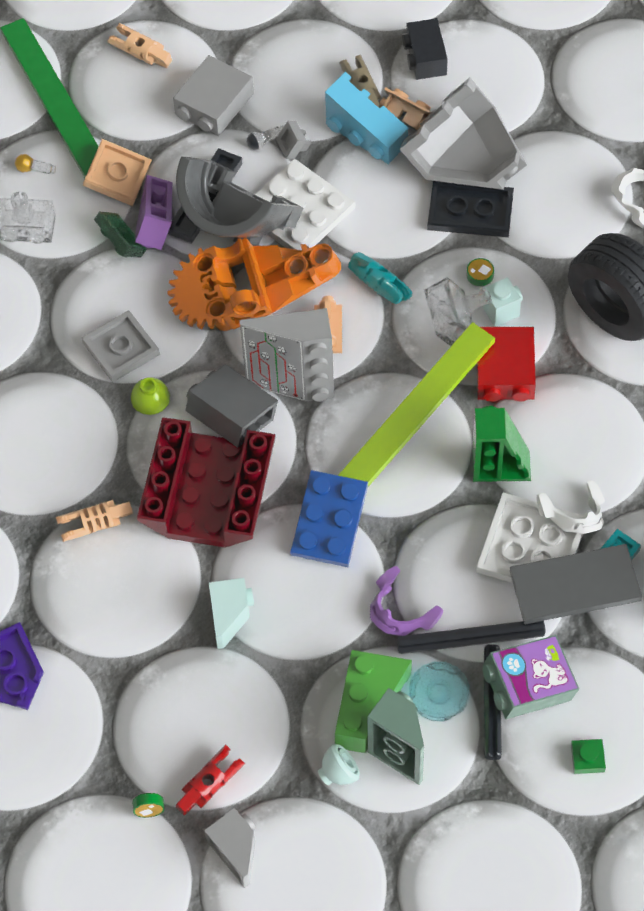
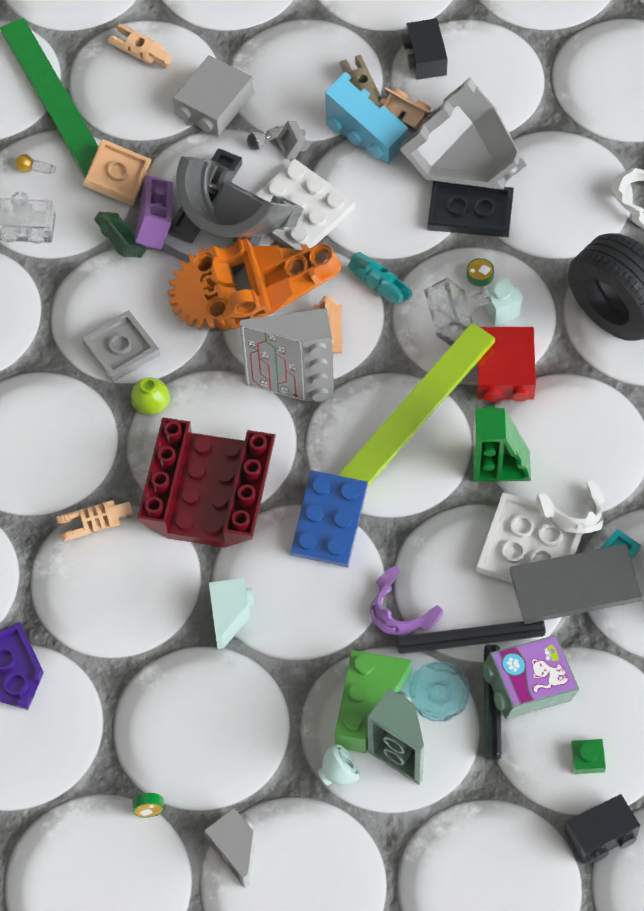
red hinge [176,744,246,816] -> none
dark grey brick [185,364,278,448] -> none
none -> black brick [564,794,641,864]

